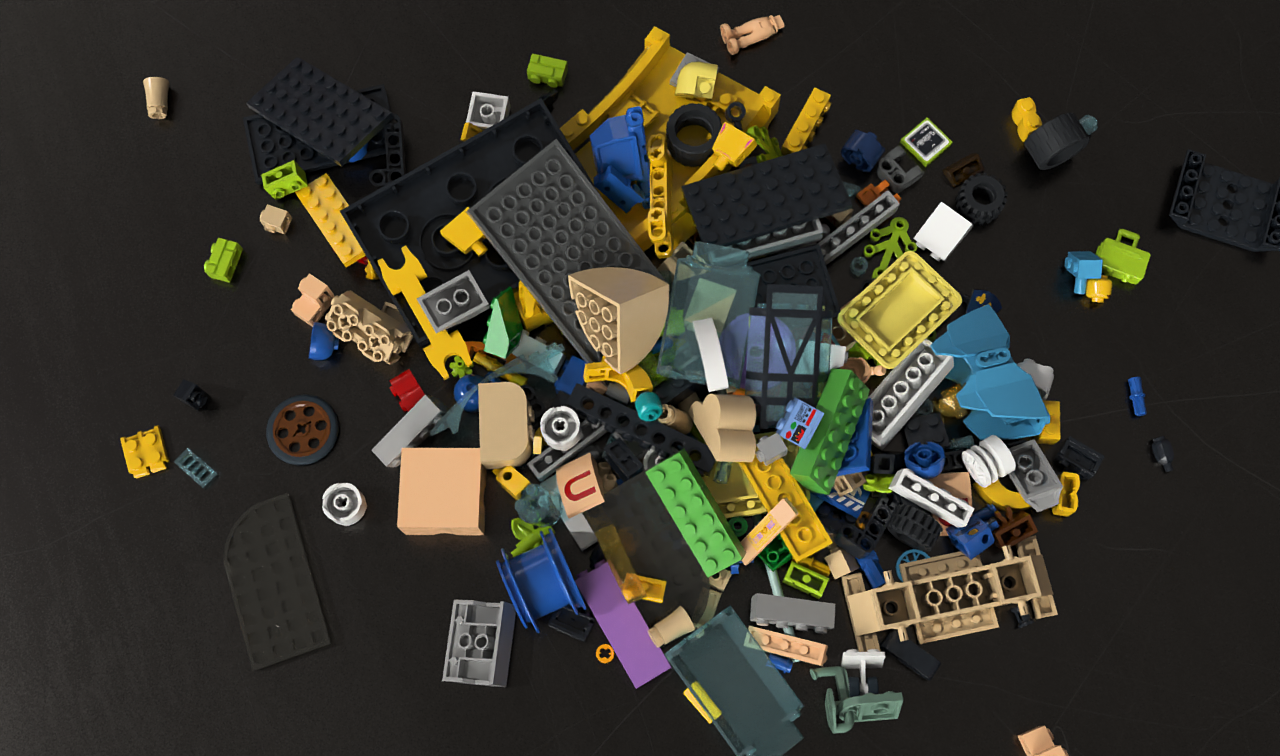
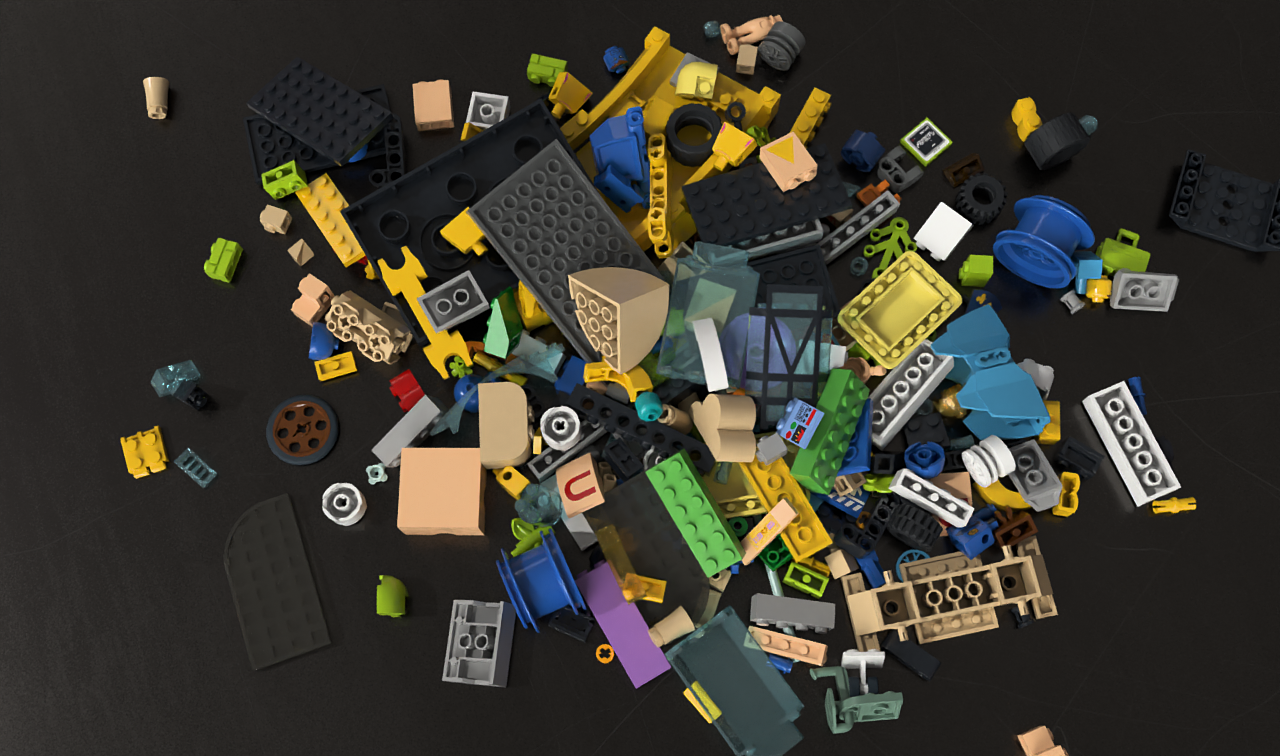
none -> clear light blue arch [150,360,200,397]
none -> tan slope [288,239,314,266]
none -> yellow plate [314,351,357,381]
none -> light aqua plate [366,463,388,485]
none -> lime brick [377,575,409,617]
none -> light nougat brick [412,79,454,131]
none -> yellow torso [549,72,592,119]
none -> blue head [603,46,629,74]
none -> yellow brick [643,96,674,142]
none -> clear light blue bush [703,21,721,37]
none -> tan brick [736,44,758,75]
none -> dark grey wheel [757,21,806,71]
none -> light nougat brick [760,131,817,192]
none -> lime brick [959,255,993,287]
none -> blue wheel [993,195,1095,288]
none -> light grey bush [1060,289,1086,314]
none -> white brick [1082,381,1181,507]
none -> light grey slope [1110,268,1179,311]
none -> yellow pin [1152,497,1196,513]

